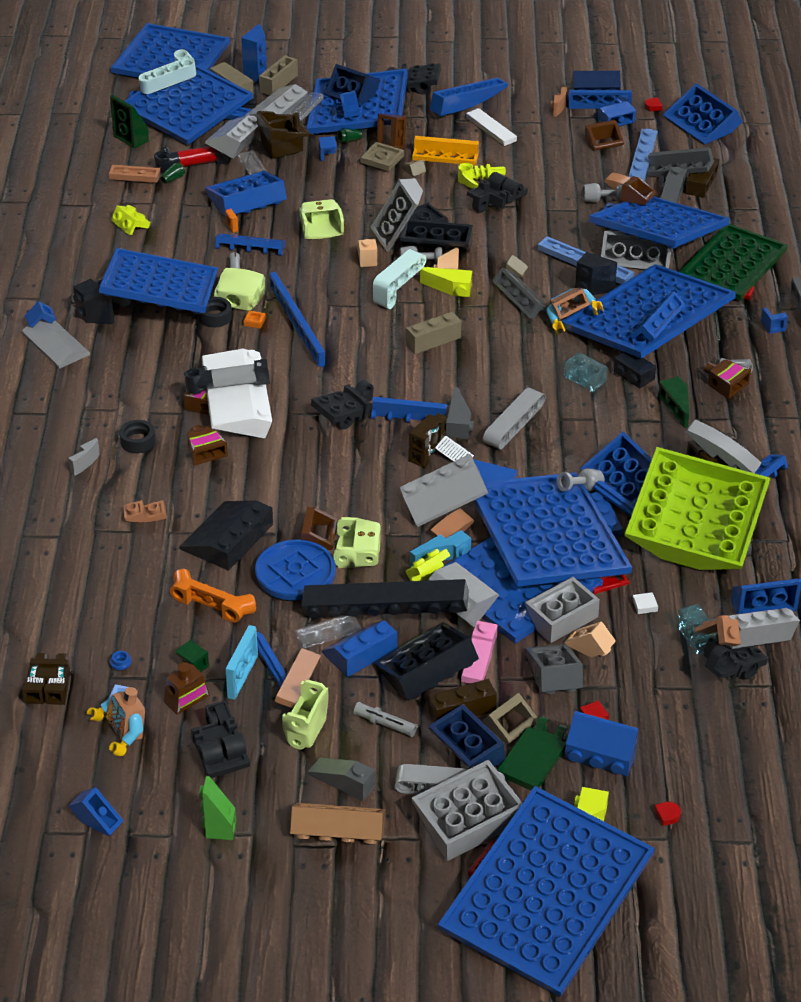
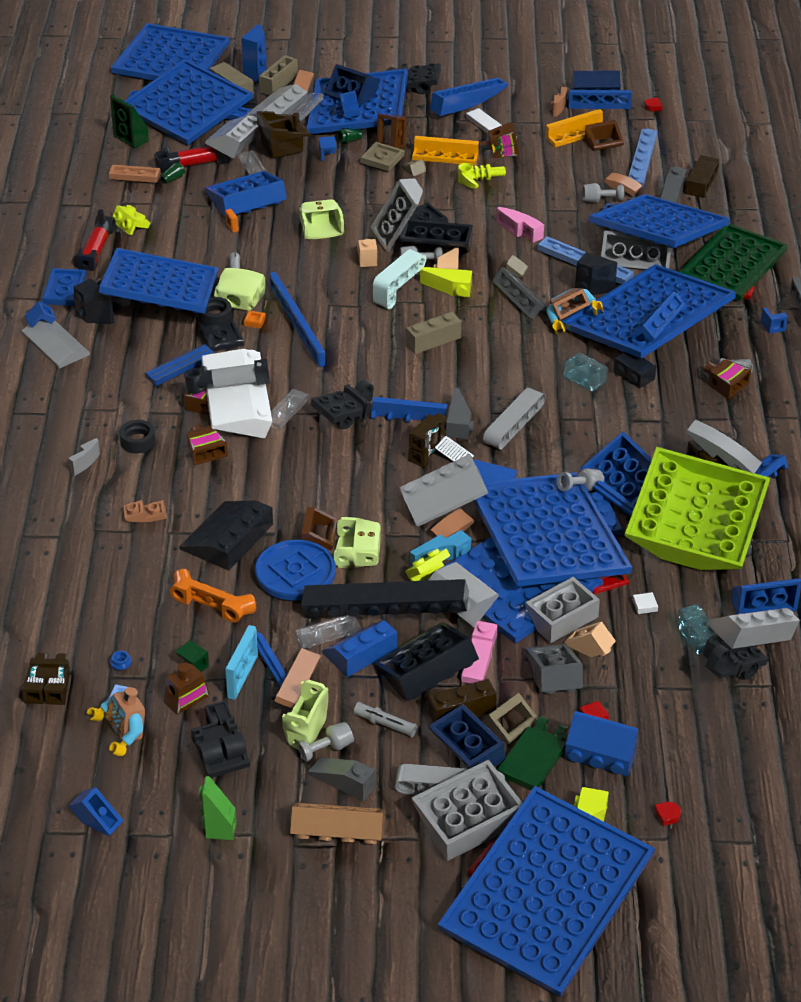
light aqua beam [139,50,196,94] -> none
blue hinge [215,233,286,256] -> none
black plate [467,172,528,213] -> none
blue brick [599,101,636,127] -> none
reddish brown tile [621,176,657,205] -> none
dark grey fence [647,147,714,177] -> none
dark green slope [658,376,690,428] -> none
blue slope [663,83,743,145] -> none
nougat bracket [695,615,741,646] -> none
none -> blue tile [42,268,87,306]
none -> piece [76,209,116,271]
none -> blue tile [145,344,215,386]
none -> black tile [200,320,244,352]
none -> clear tile [270,388,309,430]
none -> nougat slope [294,70,314,92]
none -> light grey piece [297,722,354,762]
none -> torso [480,122,519,158]
none -> bright pink slope [496,207,544,243]
none -> light orange fence [545,109,603,148]

